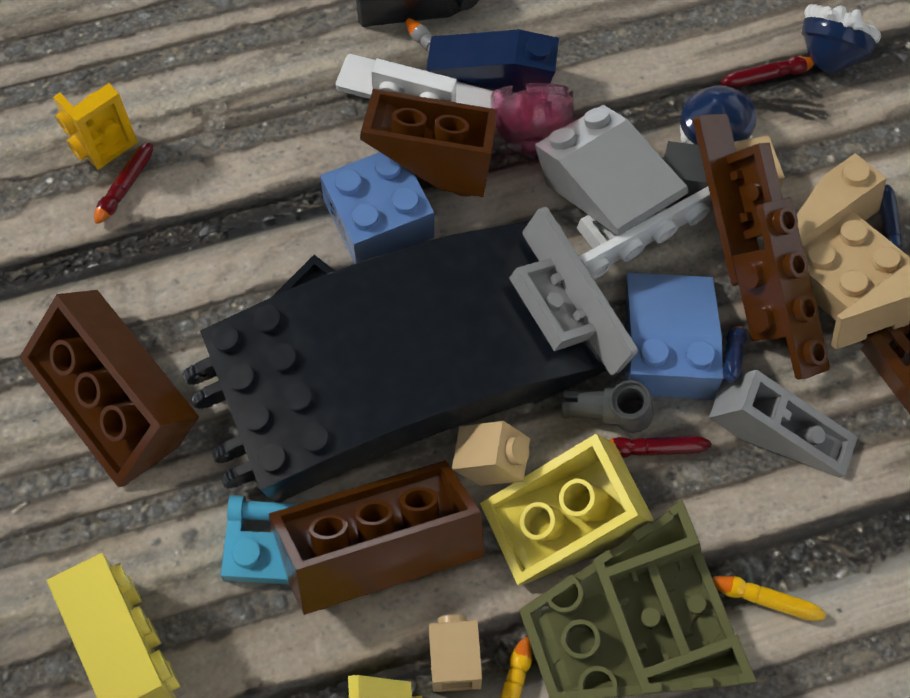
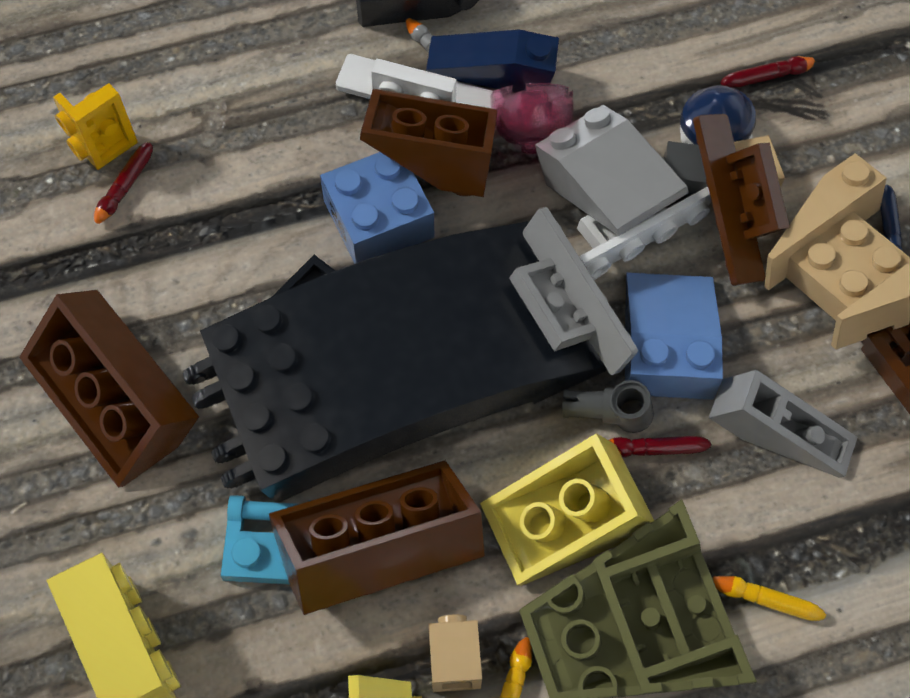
tan brick [452,421,530,486] -> none
dark blue piece [723,326,747,383] -> none
reddish brown bracket [732,197,830,380] -> none
dark blue hair [801,4,881,73] -> none

